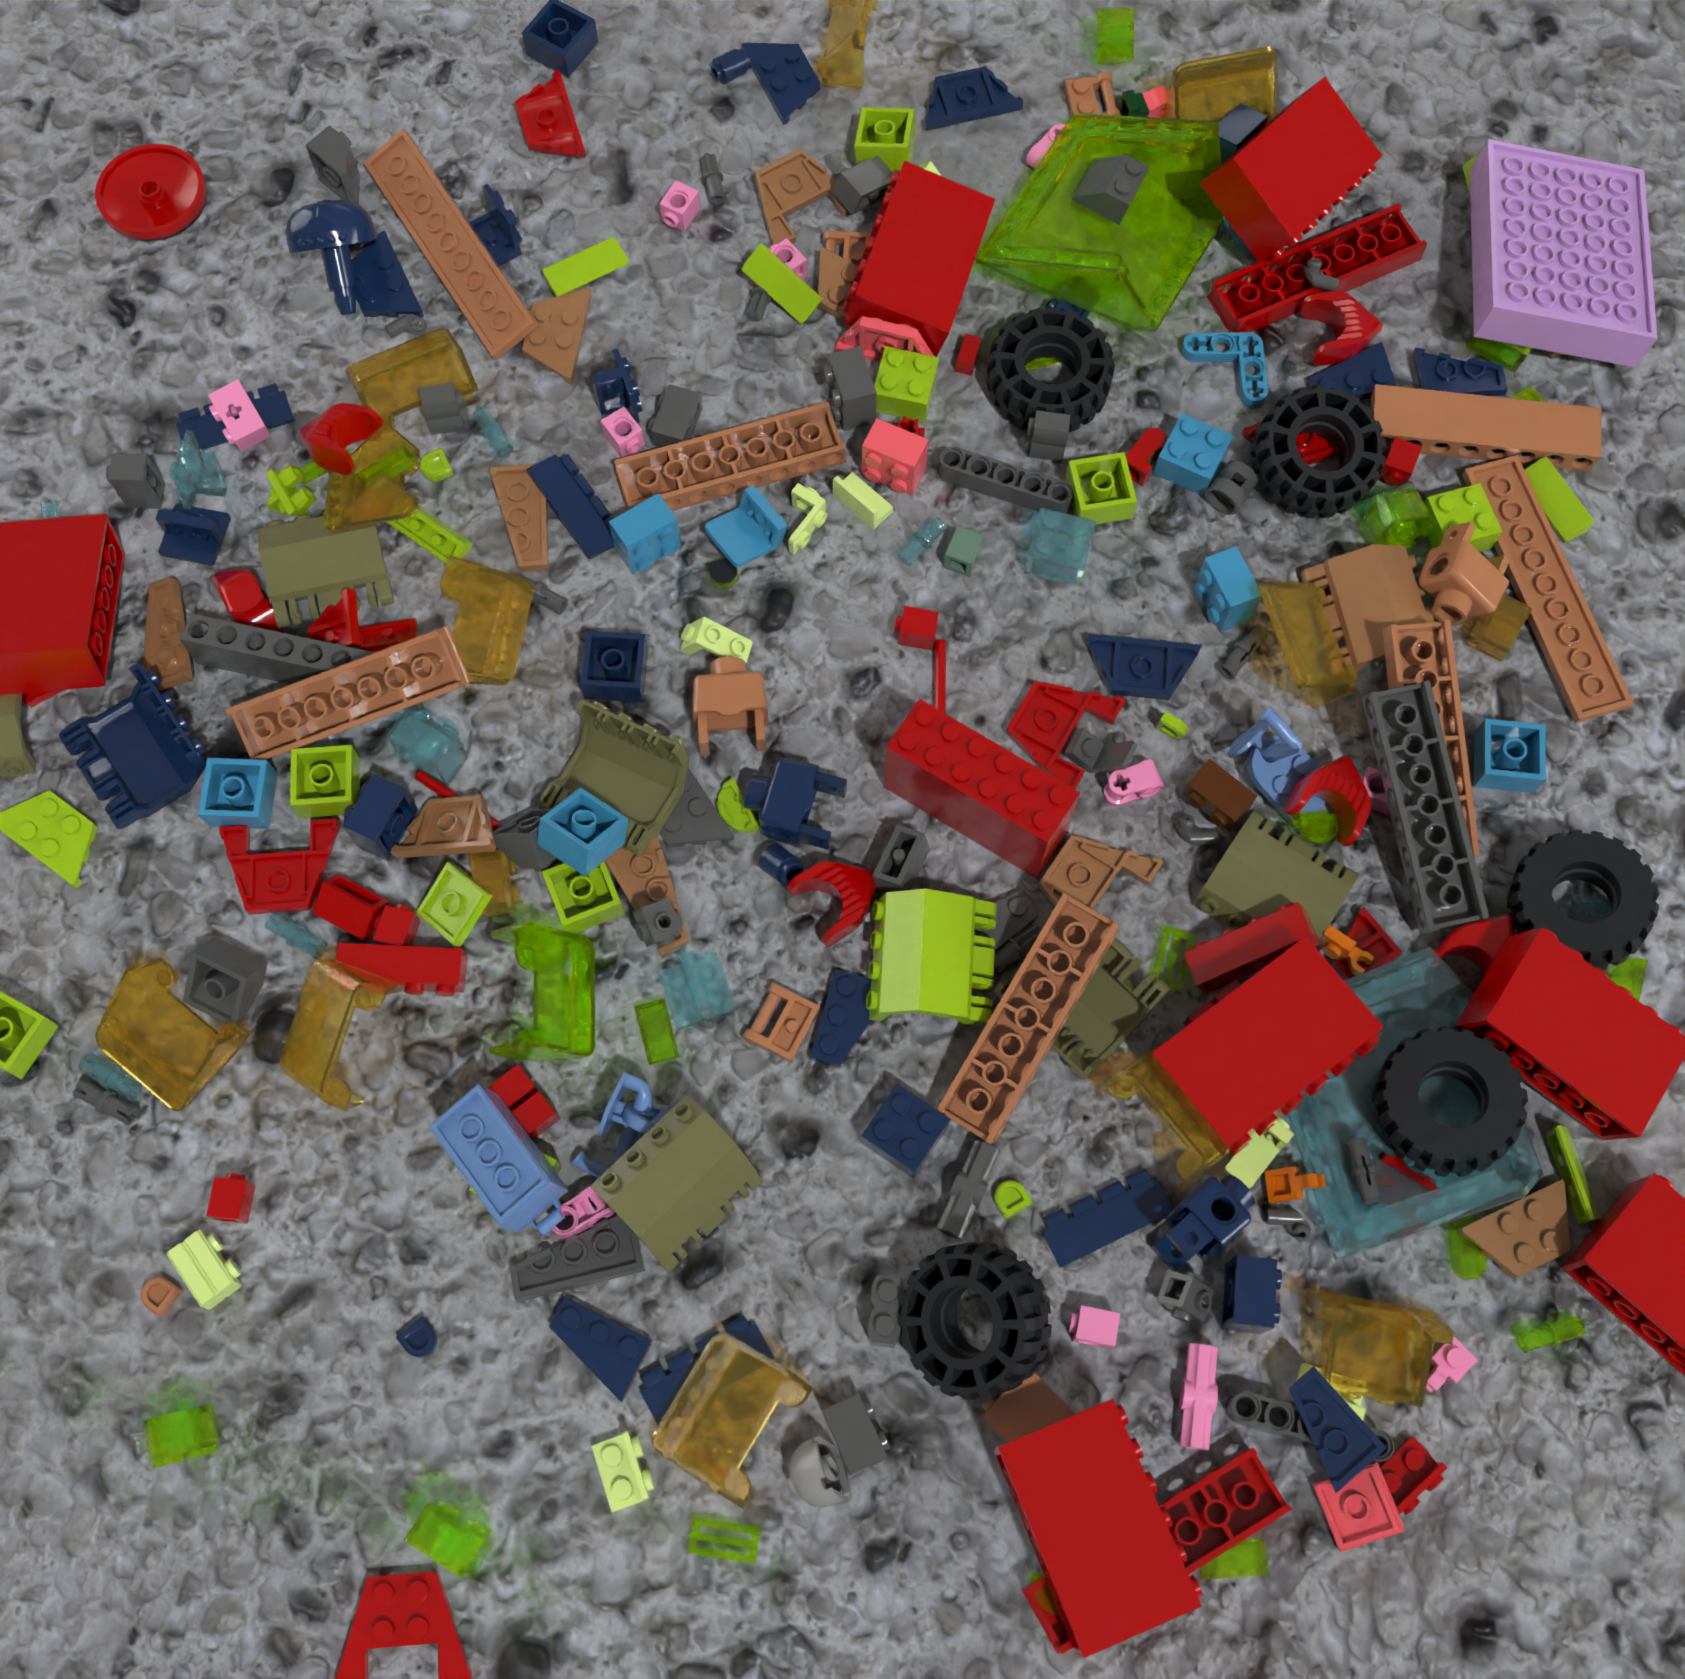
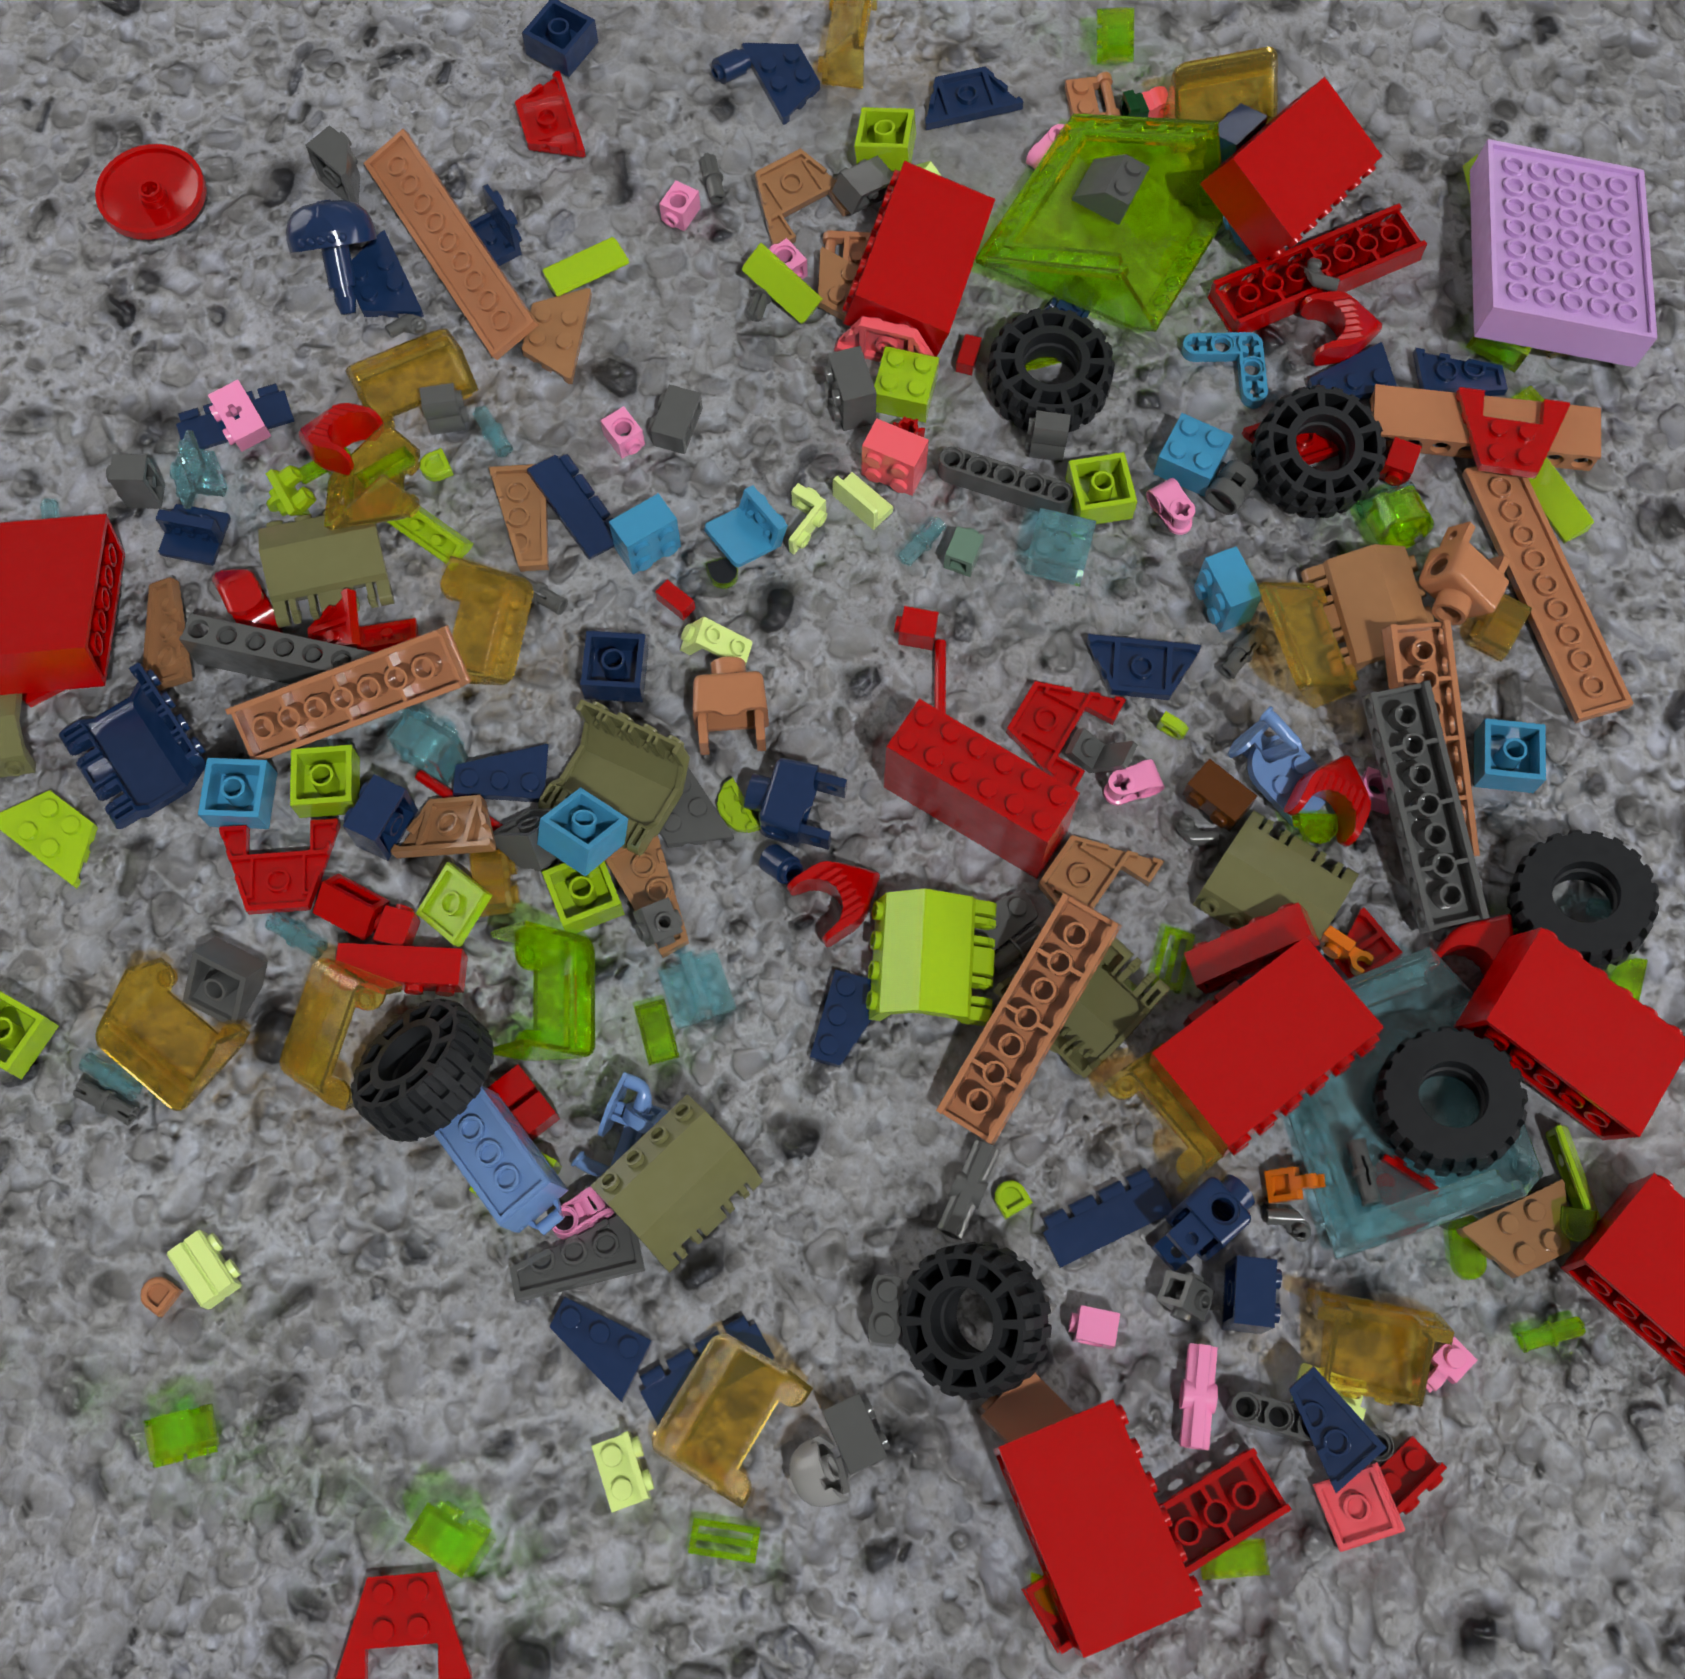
red brick [206,1173,255,1224] -> none
dark blue tile [396,1316,438,1358] -> none
dark blue bracket [592,349,642,423] -> none
nougat tile [614,402,847,511] -> none
nougat plate [742,983,821,1063] -> none
dark blue brick [861,1084,951,1179] -> none
dark grey brick [872,824,930,894] -> none
red leg [1126,428,1167,487] -> none
yellowish green bracket [1224,1116,1294,1189] -> none
lime brick [1418,483,1503,552] -> none
none -> black tyre [351,999,494,1142]
none -> dark blue wing [453,744,549,803]
none -> red piece [655,579,696,621]
none -> bright pink piece [1146,478,1195,535]
none -> red wing [1456,387,1570,479]
none -> clear neon green tile [1560,1206,1598,1242]

